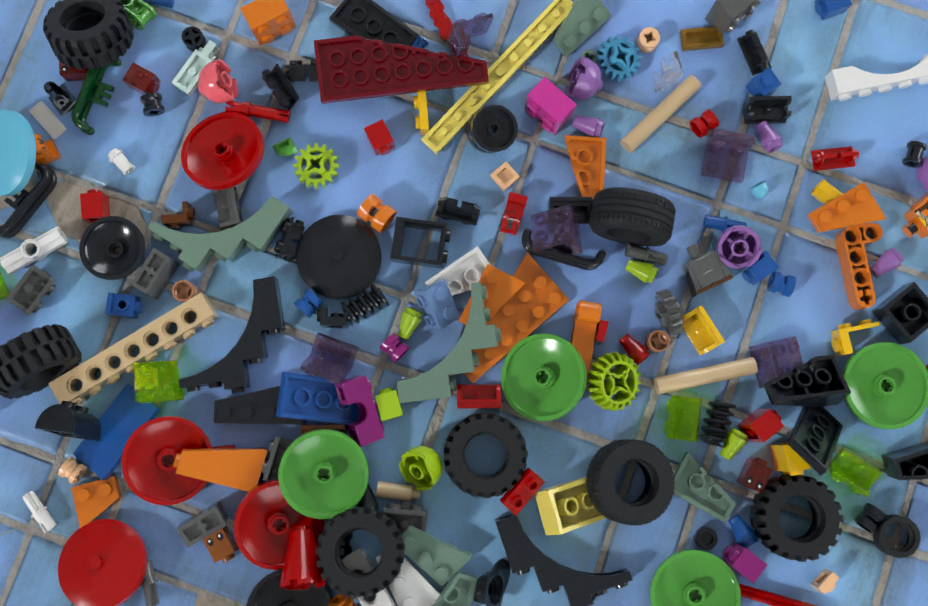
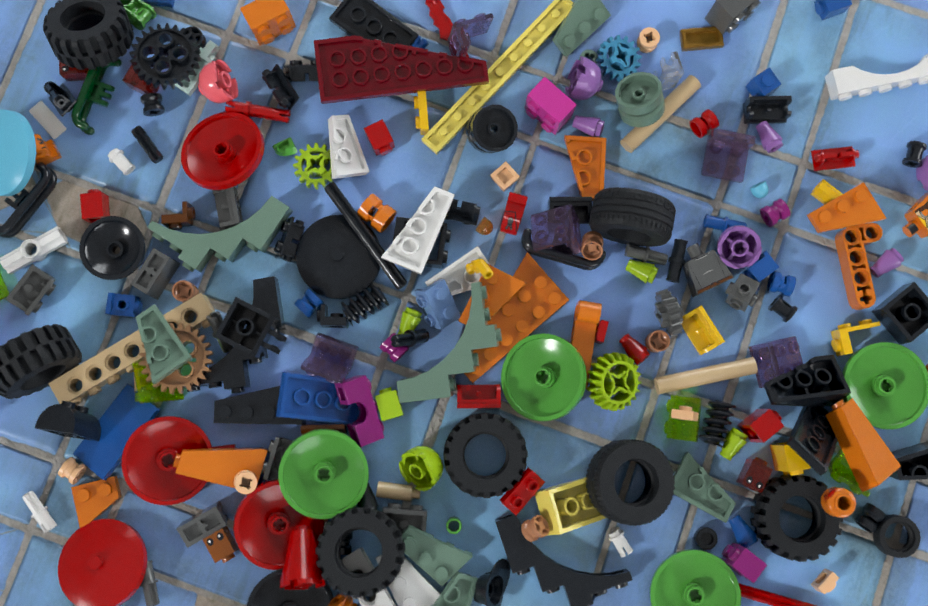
black hinge [737,29,772,76] -> none
none -> black gear [130,23,202,90]
none -> black axle [131,126,163,164]
none -> sand green wing [136,304,193,384]
none -> medium nougat gear [139,323,213,394]
none -> dark grey axle [206,311,234,353]
none -> black hinge [215,297,287,358]
none -> light nougat wheel [234,470,257,494]
none -> black axle [325,182,407,290]
none -> white wing [328,115,370,179]
none -> white wing [381,186,455,275]
none -> black axle [391,328,429,347]
none -> bright green hinge [446,516,462,534]
none -> yellow arm [465,258,493,279]
none -> clear orange hinge [475,217,493,235]
none -> nougat wheel [521,515,549,542]
none -> nougat wheel [581,231,603,260]
none -> white pin [608,527,633,557]
none -> sand green wheel [615,72,665,128]
none -> black pin [666,239,688,283]
none -> light nougat plate [671,406,699,421]
none -> dark grey brick [725,273,760,312]
none -> magenta wheel [760,199,790,227]
none -> black bush [768,295,798,323]
none -> orange head [821,487,856,518]
none -> orange slope [826,398,901,492]

